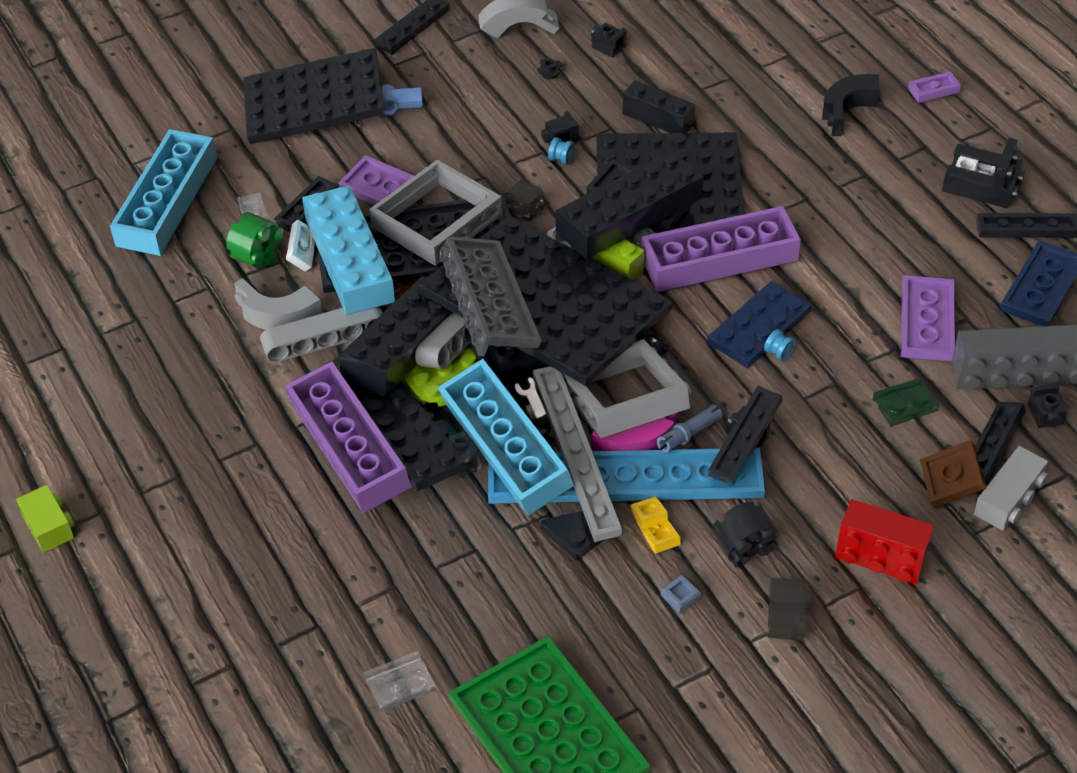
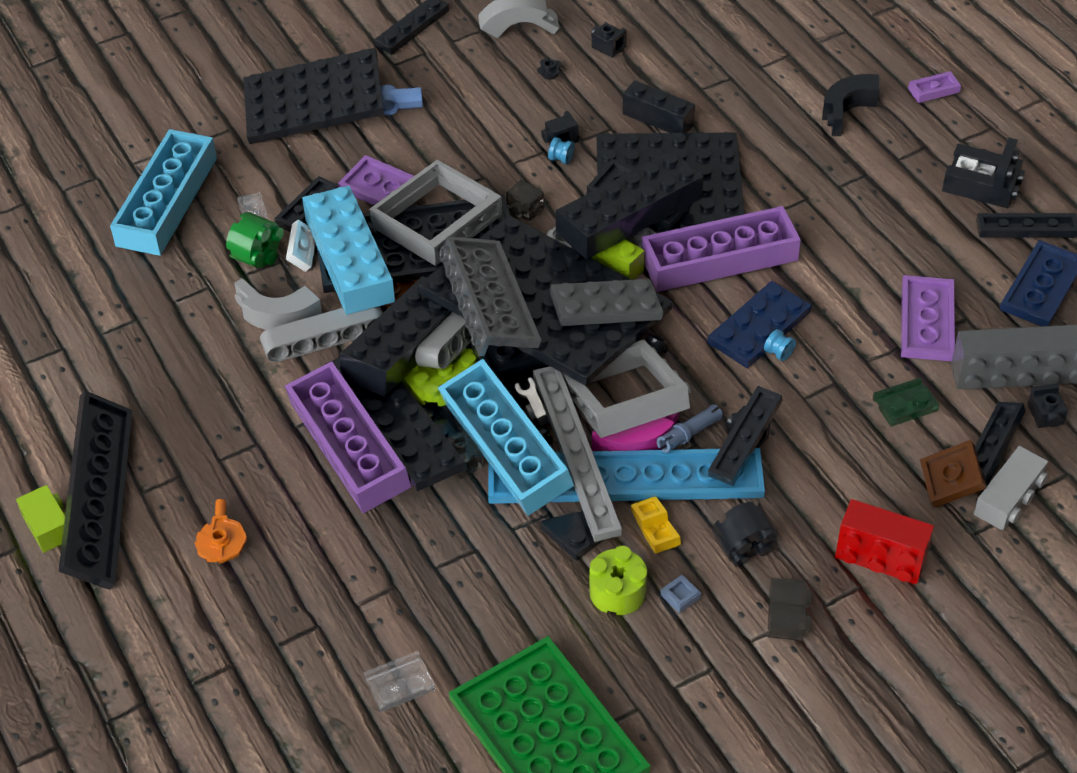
none -> black plate [58,390,132,590]
none -> orange piece [194,499,247,564]
none -> dark grey plate [550,279,663,326]
none -> lime brick [589,546,647,615]

